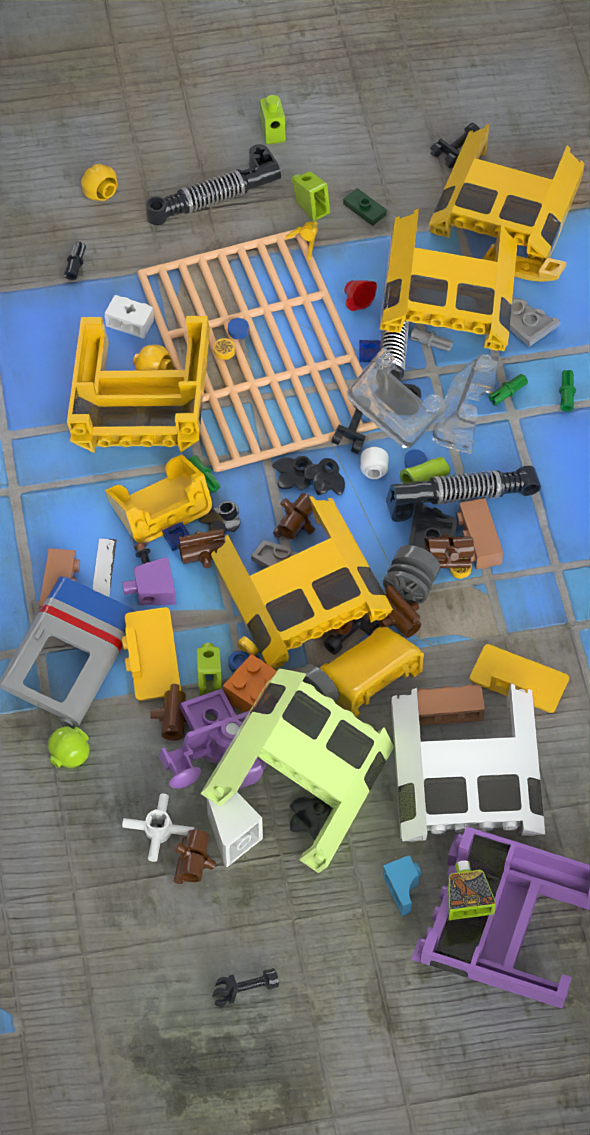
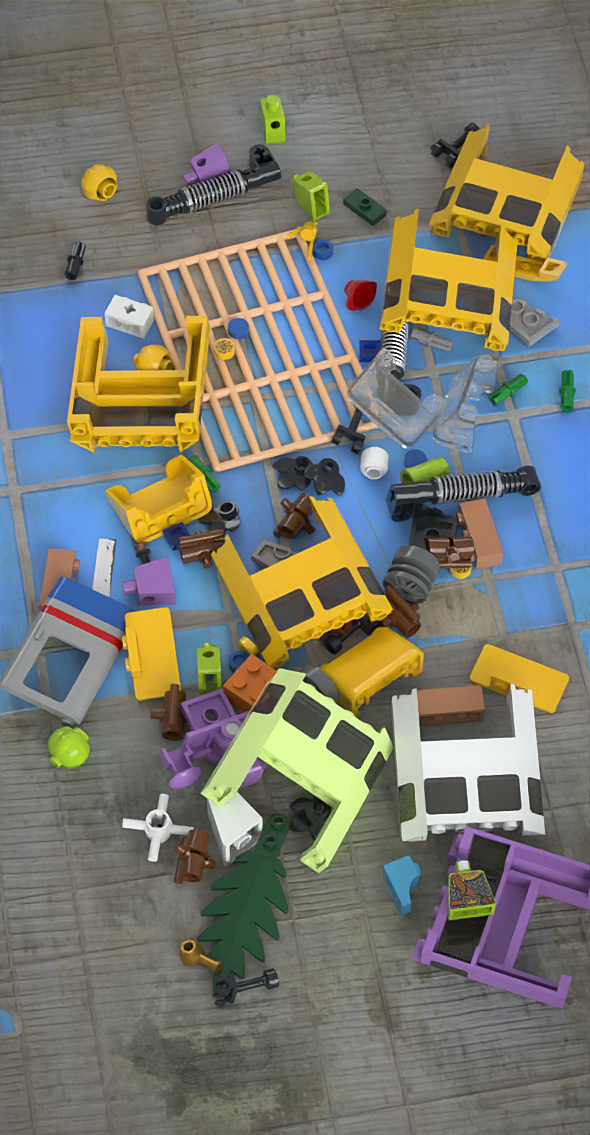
none -> pearl gold bar [179,940,222,973]
none -> medium lavender torso [183,143,230,186]
none -> dark green plant [197,813,290,991]
none -> blue tile [313,239,333,260]

